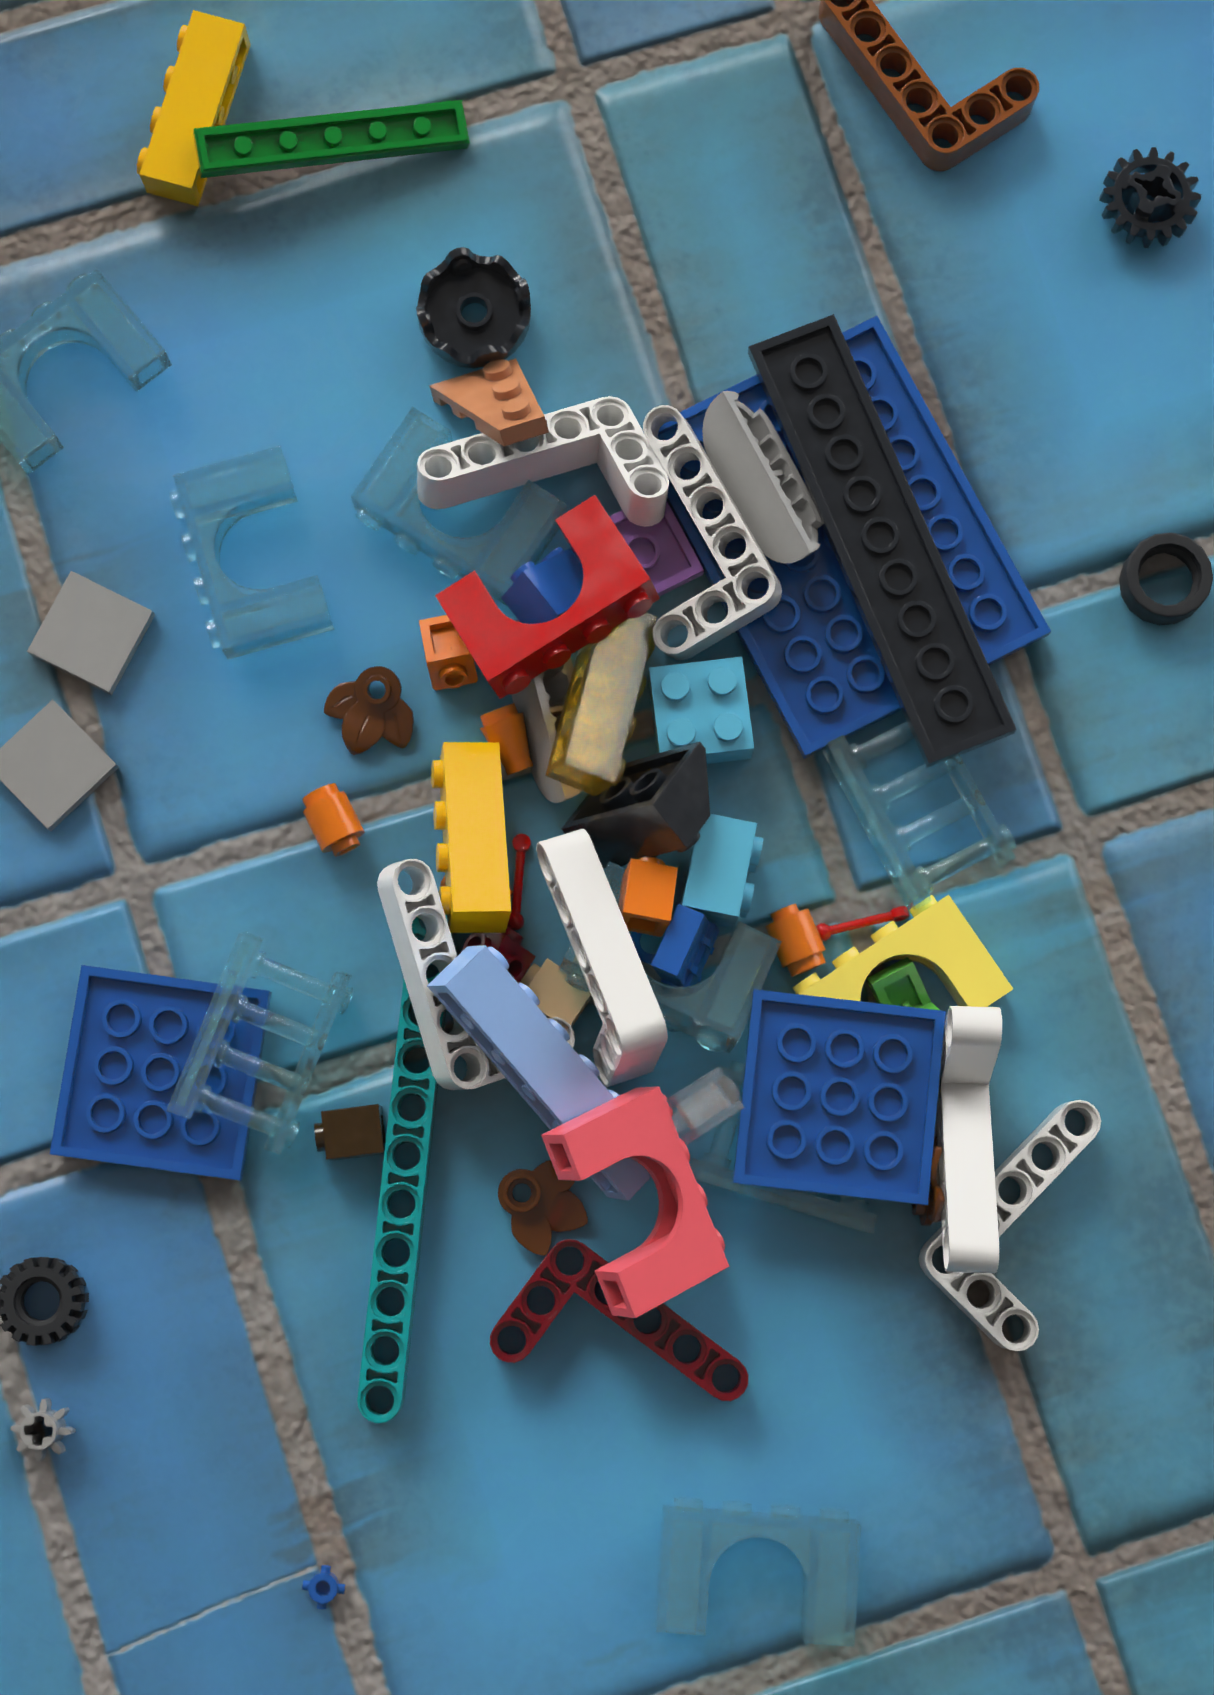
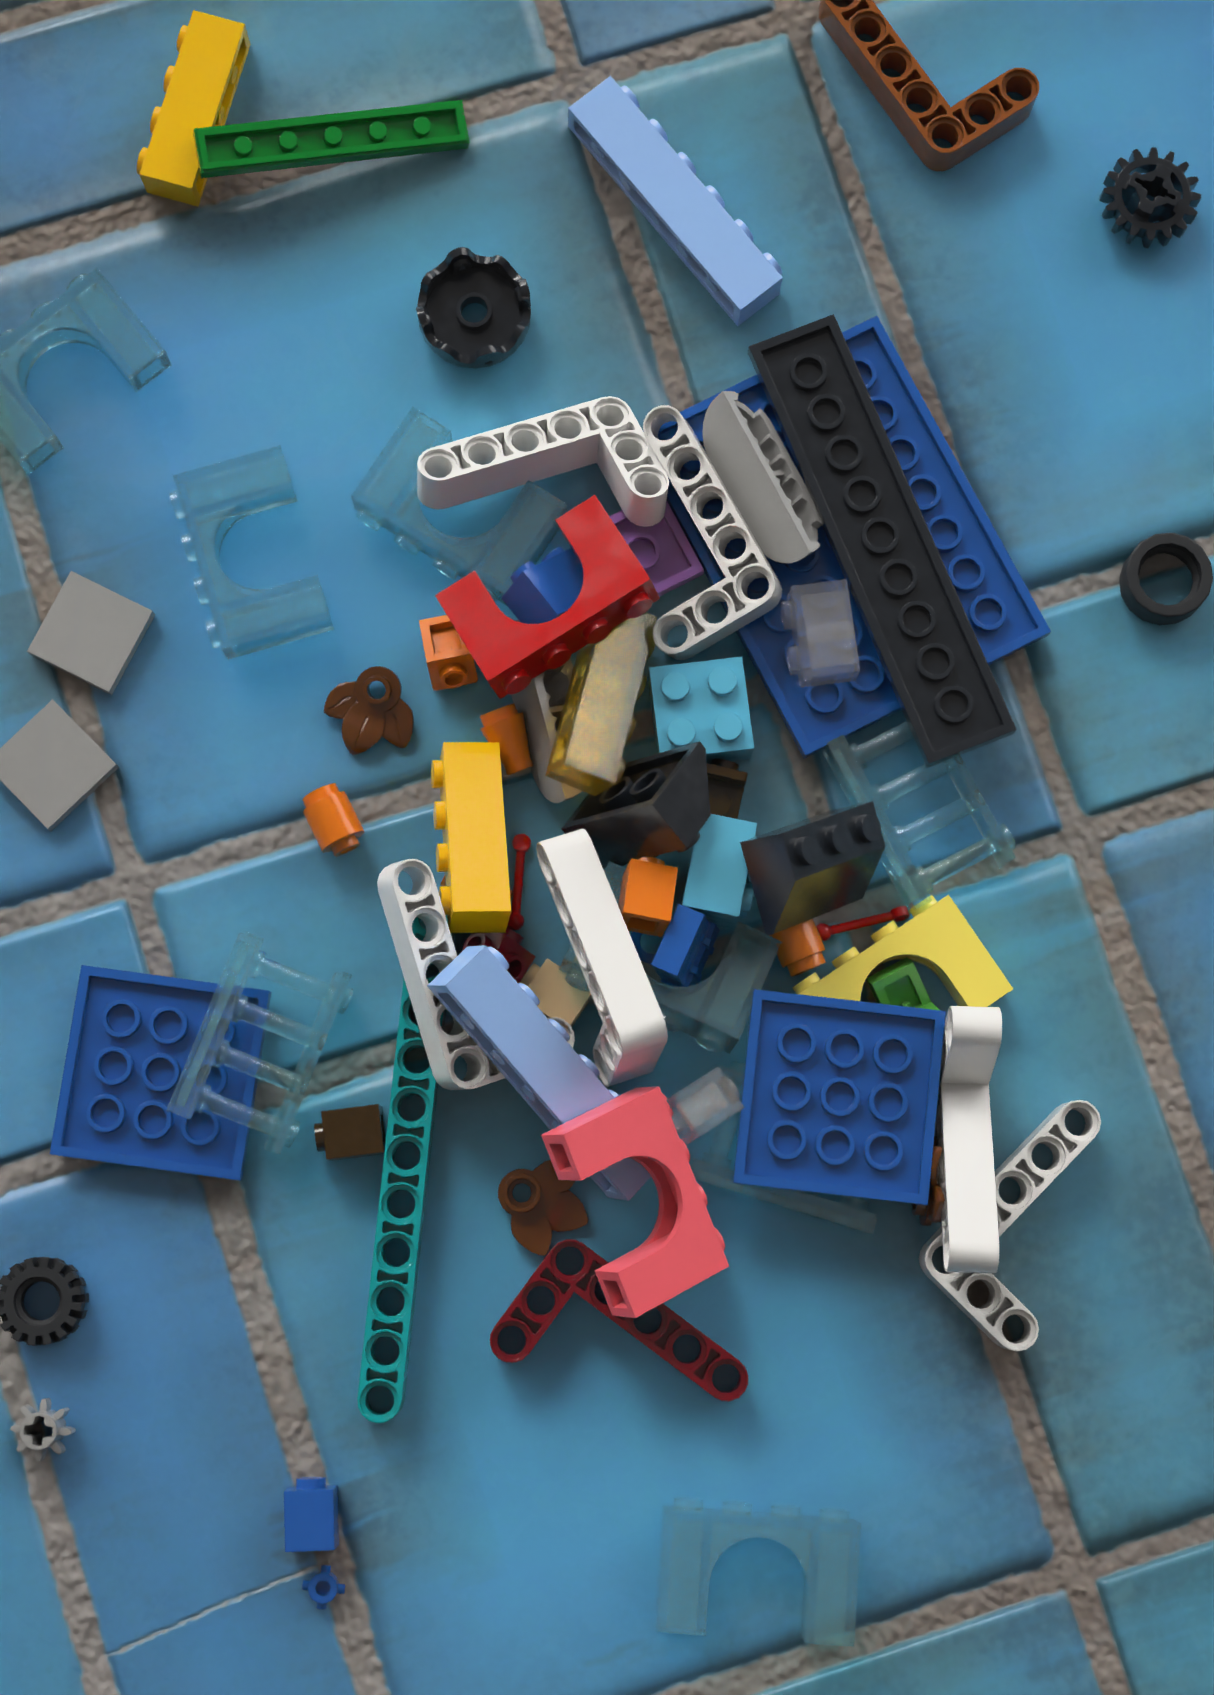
nougat wing [429,358,549,447] -> none
none -> blue brick [284,1477,339,1552]
none -> light blue brick [568,76,783,326]
none -> dark brown bracket [707,759,748,819]
none -> black slope [740,801,886,935]
none -> clear brick [781,579,860,688]

